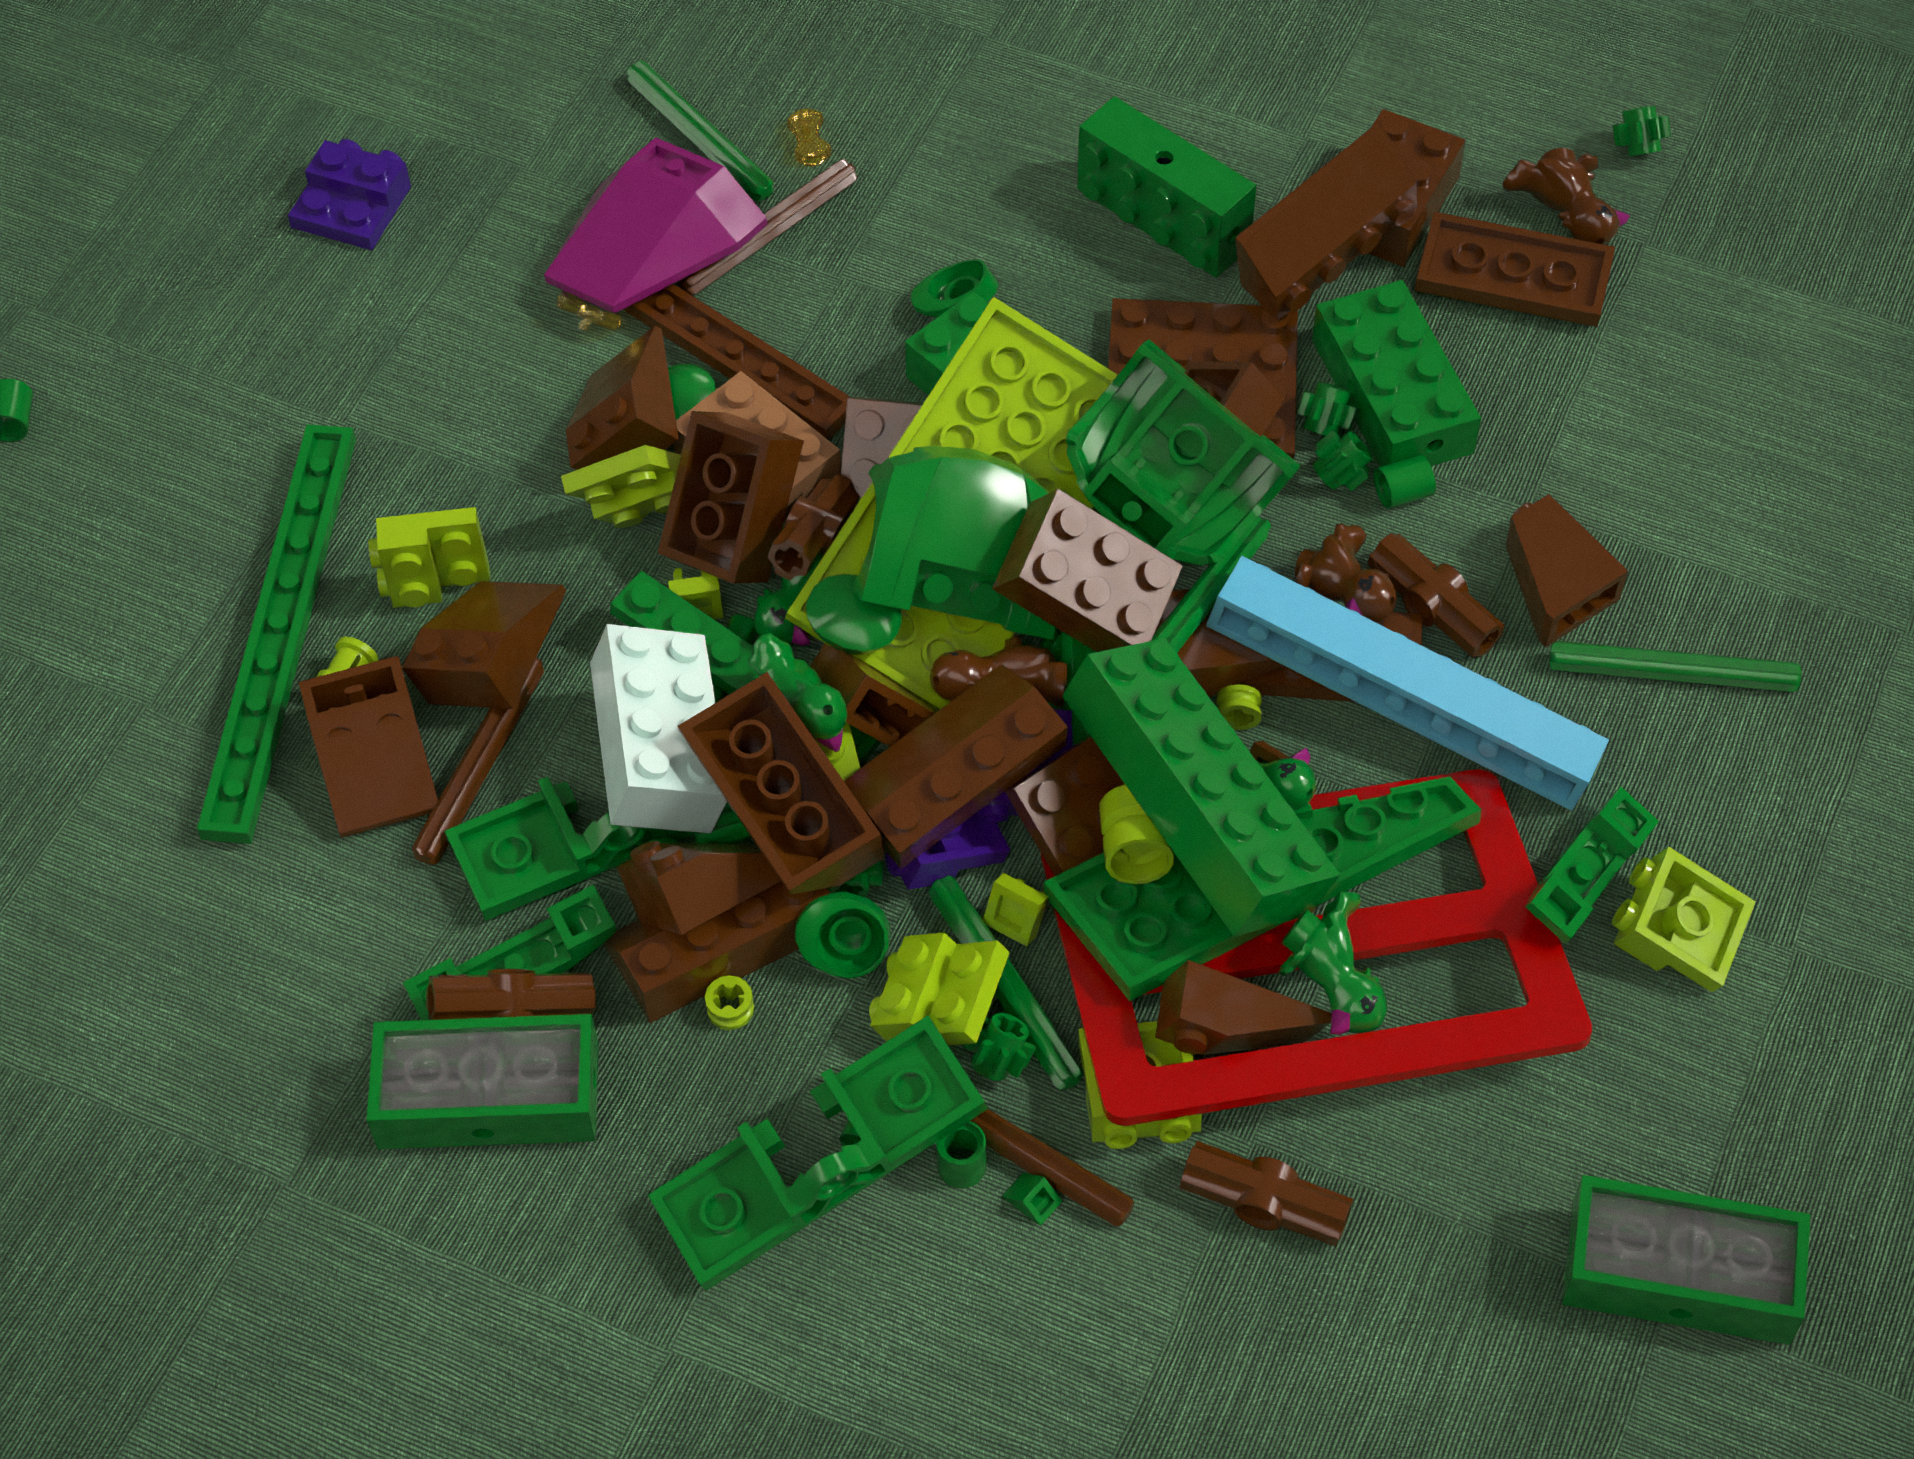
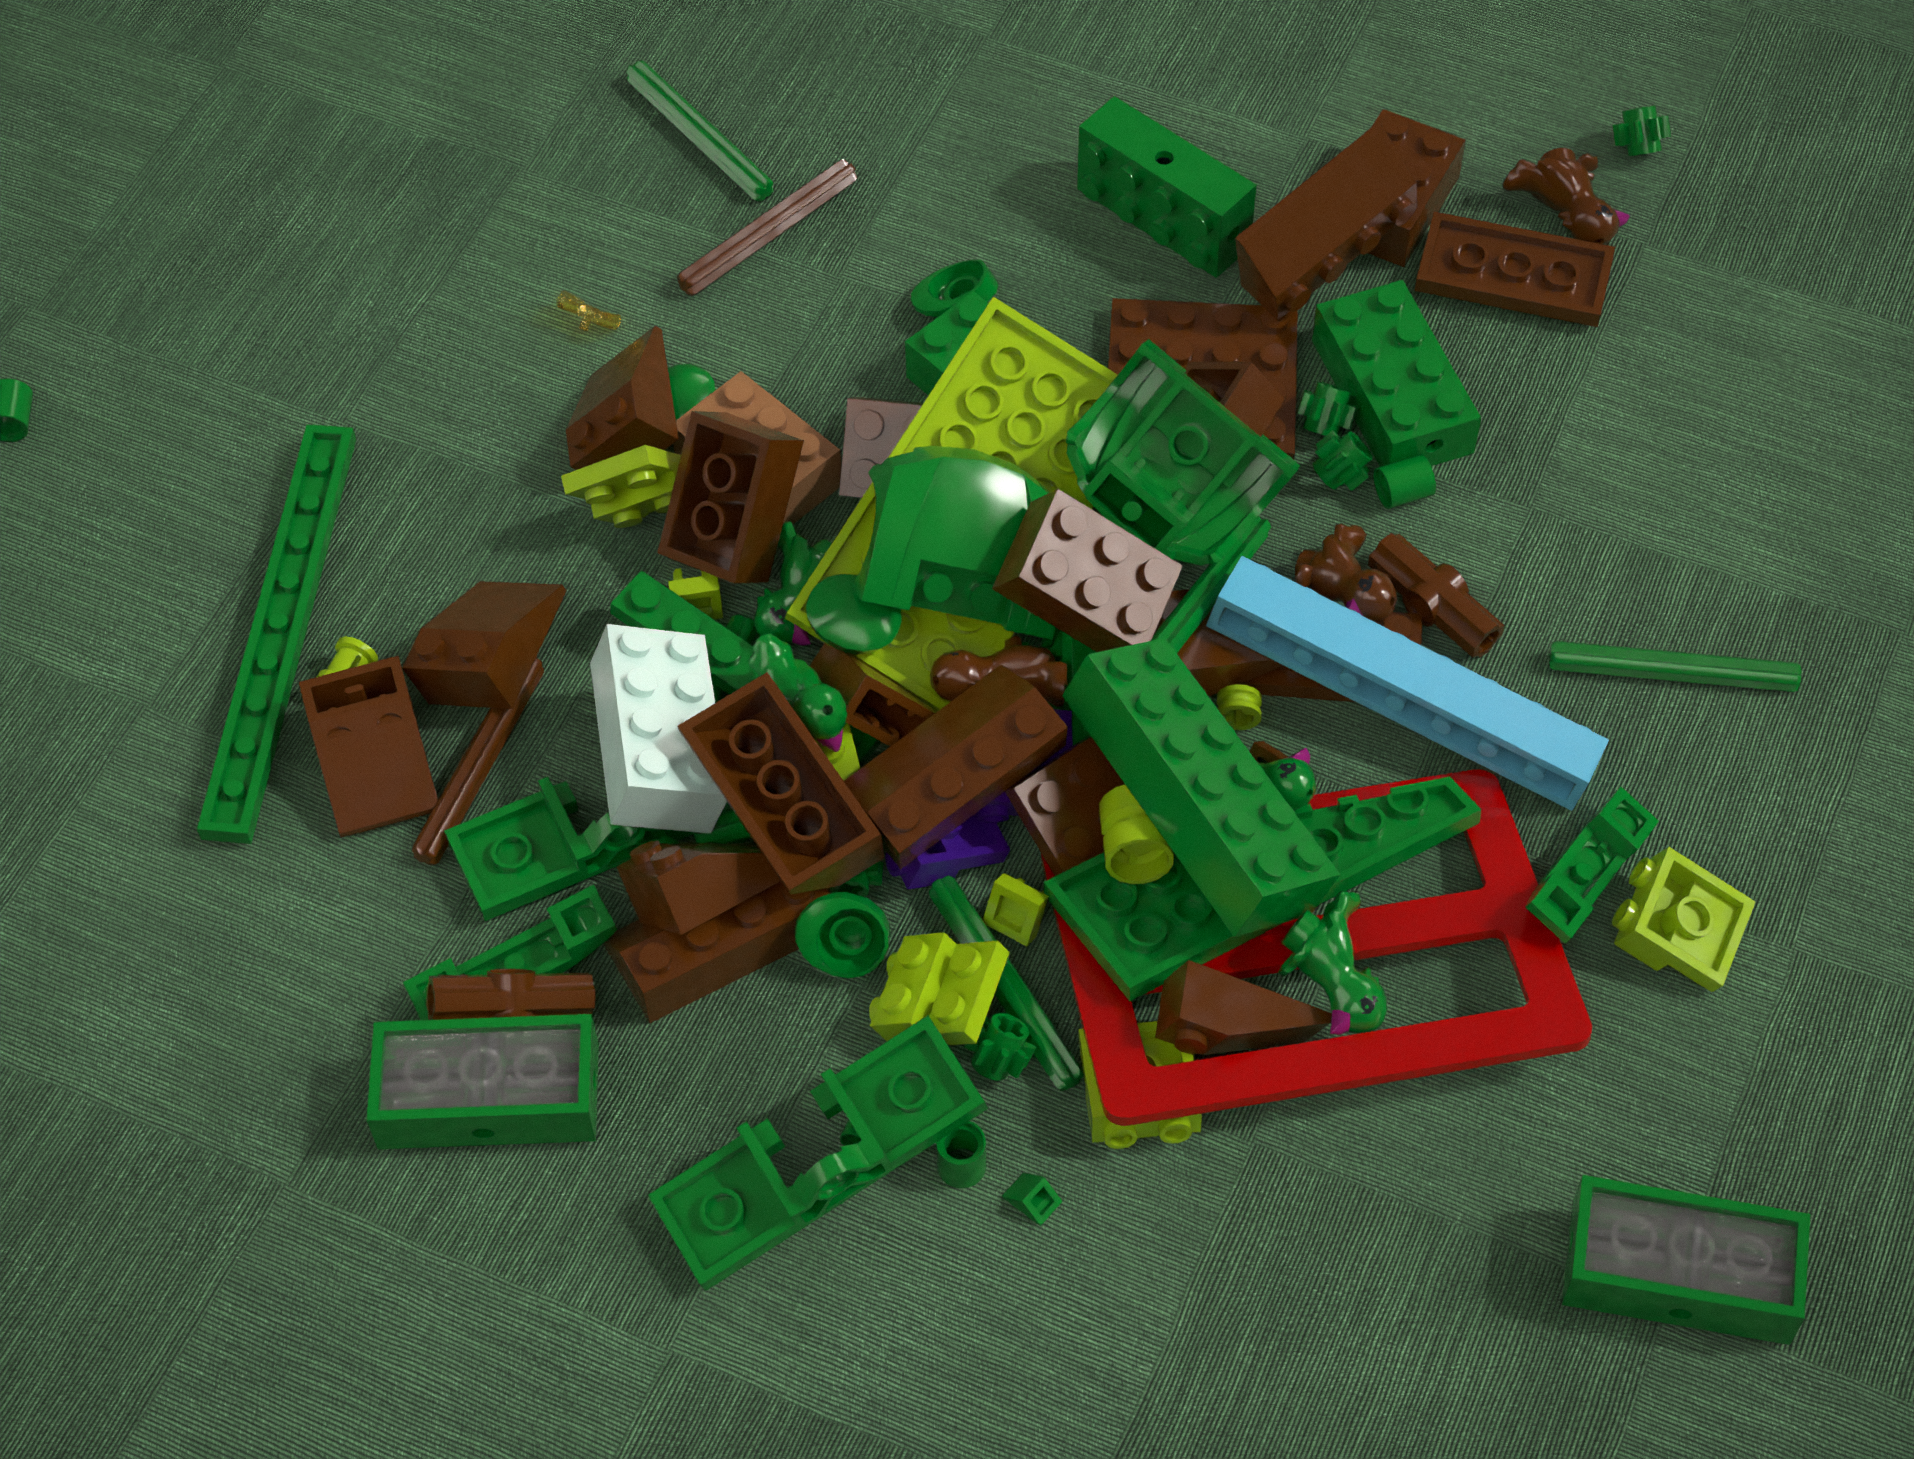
dark purple plate [288,139,411,251] -> none
lime plate [368,507,490,608] -> none
magenta wedge [544,137,768,313] -> none
reddish brown plate [623,284,850,440] -> none
lime bush [705,975,754,1030] -> none
reddish brown piece [767,474,859,580] -> none
clear yellow piece [787,108,832,166] -> none
reddish brown axle [970,1109,1134,1226] -> none
reddish brown piece [1180,1141,1354,1247] -> none
reddish brown slope [1506,494,1628,647] -> none

